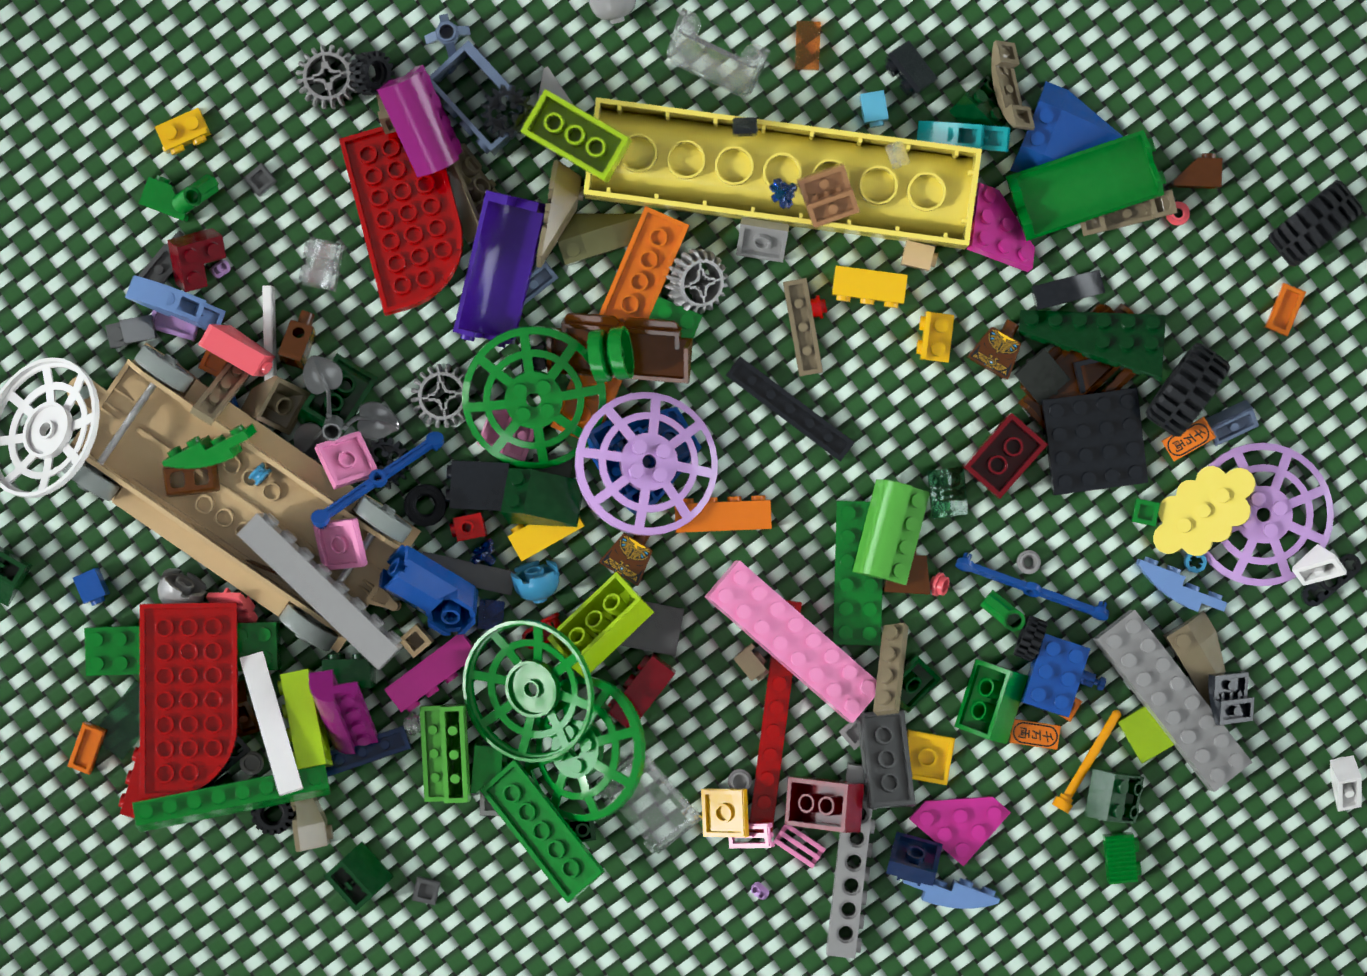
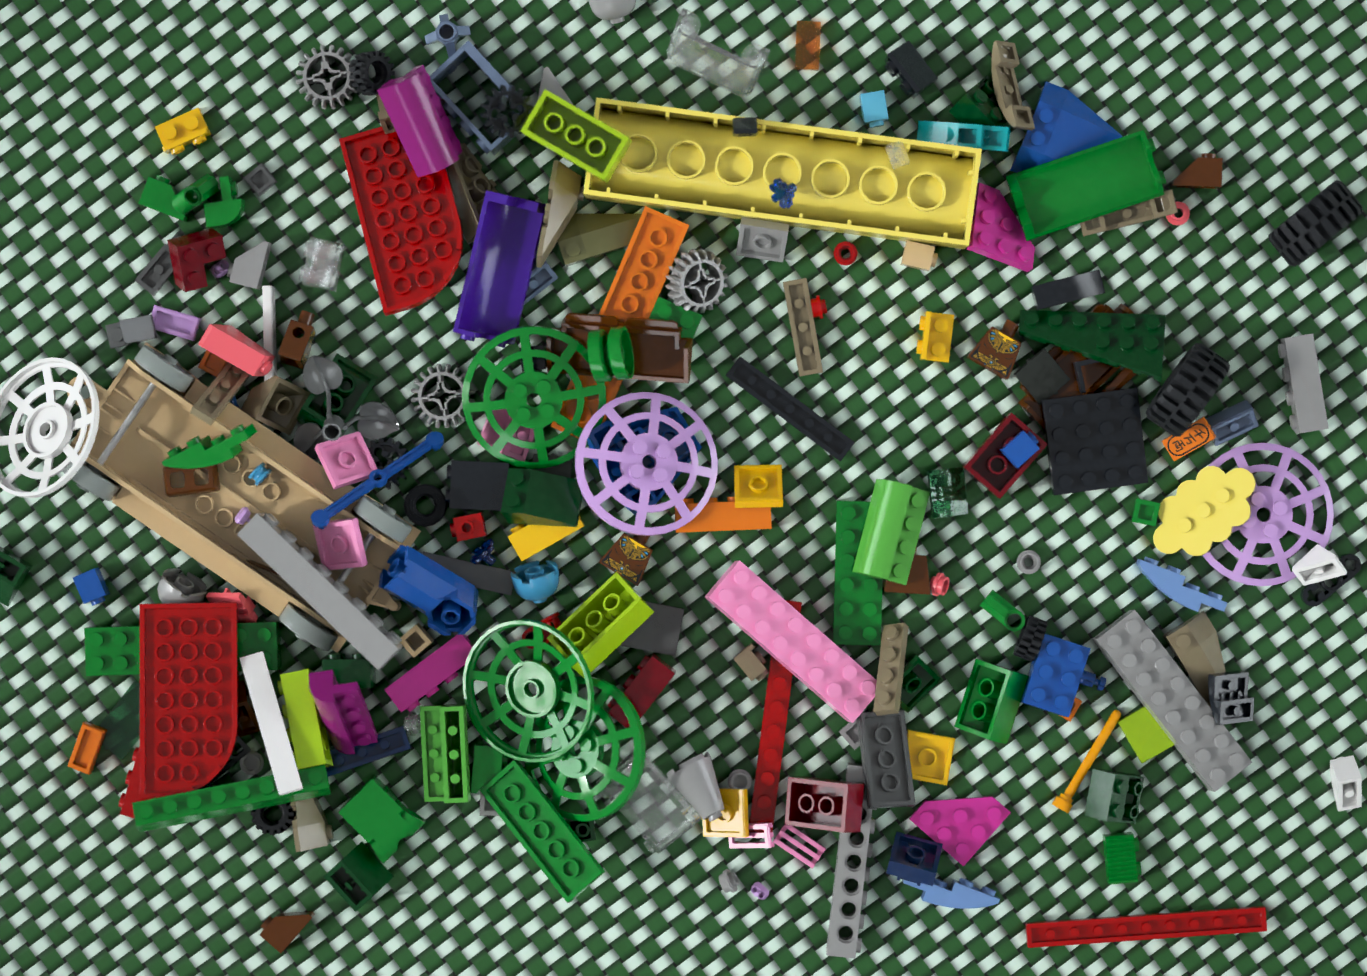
medium blue slope [125,275,226,330] -> none
dark grey tile [412,876,441,905] -> none
clear blue panel [477,599,505,630] -> none
medium nougat slope [797,163,860,228] -> none
yellow brick [832,265,908,308] -> none
blue piece [955,552,1110,621] -> none
orange tile [1009,719,1061,750] -> none
dark azure bush [1183,553,1207,573] -> none
orange tile [1264,283,1306,337] -> none
none -> green brick [203,176,245,229]
none -> light grey slope [227,241,272,290]
none -> lavender rock [235,507,251,525]
none -> reddish brown slope [260,911,315,953]
none -> green piece [338,775,426,864]
none -> light grey cone [666,752,725,822]
none -> light grey plate [719,869,739,893]
none -> yellow tile [734,465,783,508]
none -> red plate [833,241,858,266]
none -> blue brick [1000,431,1040,468]
none -> red plate [1025,906,1267,948]
none -> light grey brick [1278,333,1329,433]

